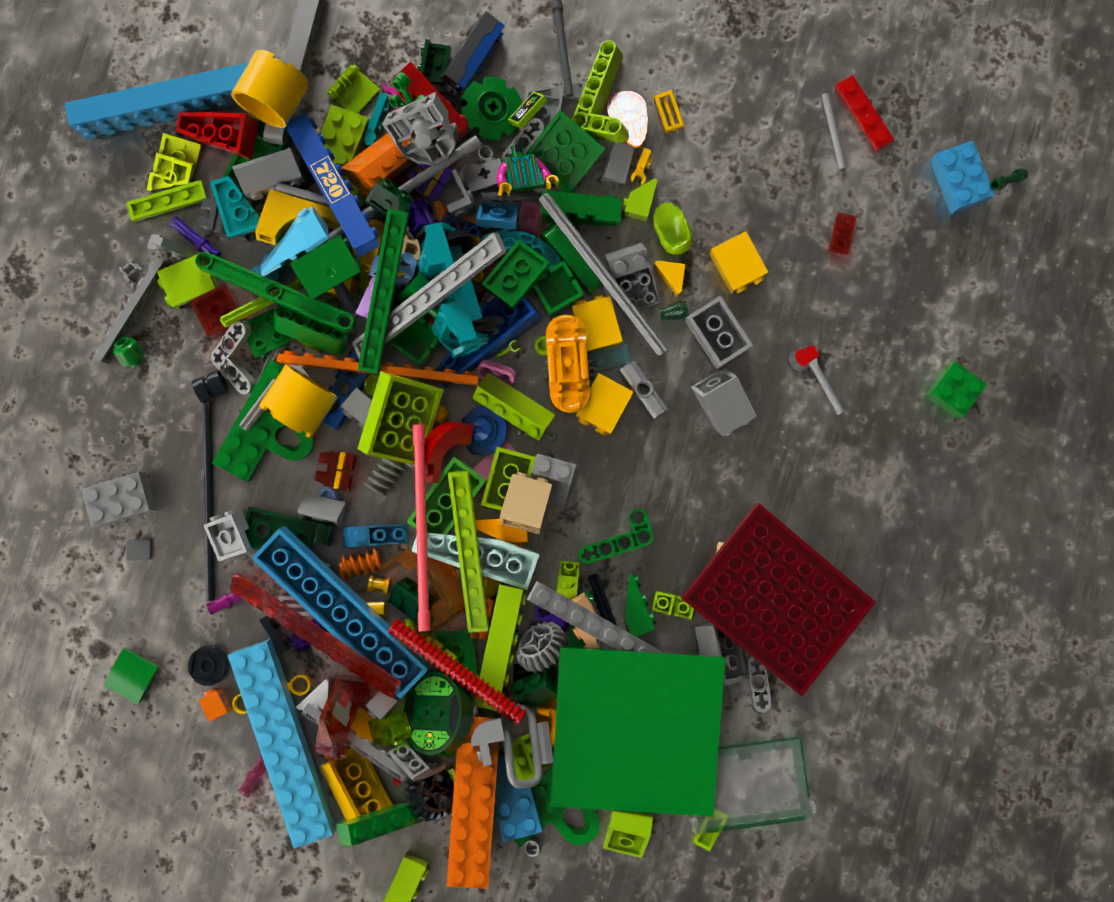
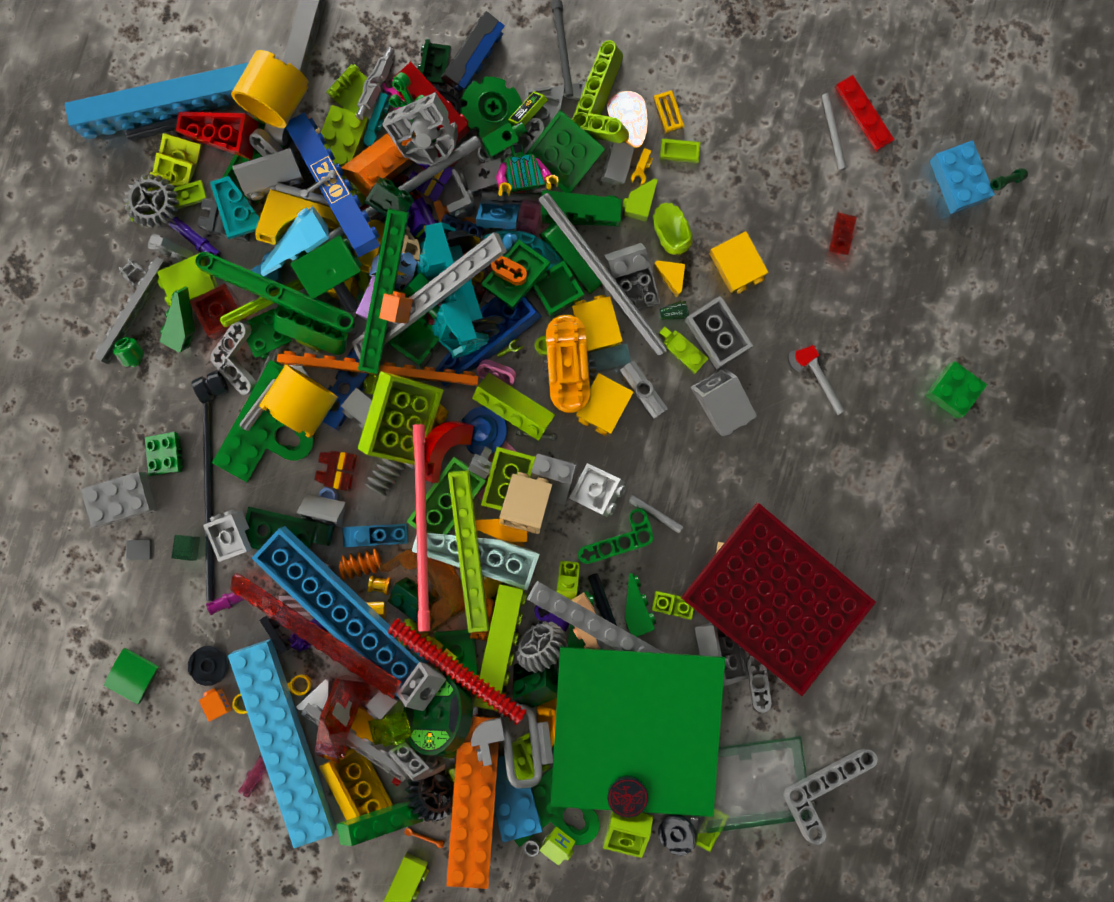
none -> light grey gear [123,174,179,228]
none -> black axle [125,117,178,141]
none -> green hinge [145,432,183,476]
none -> green slope [159,286,195,353]
none -> clear green panel [171,535,200,561]
none -> light grey beam [249,129,283,156]
none -> light grey hinge [300,170,337,199]
none -> light grey piece [355,47,395,120]
none -> orange brick [379,291,413,324]
none -> light grey brick [397,662,446,711]
none -> orange hinge [404,827,444,848]
none -> light grey plate [468,446,492,479]
none -> green torso [481,122,527,159]
none -> orange beam [491,256,527,286]
none -> dark azure arm [502,233,518,256]
none -> lime brick [539,827,576,866]
none -> white plate [569,463,626,517]
none -> tile [607,776,648,818]
none -> light grey bar [628,495,683,533]
none -> black tile [658,814,698,856]
none -> lime hinge [659,326,709,374]
none -> lime tile [660,139,701,163]
none -> light grey beam [784,749,878,845]

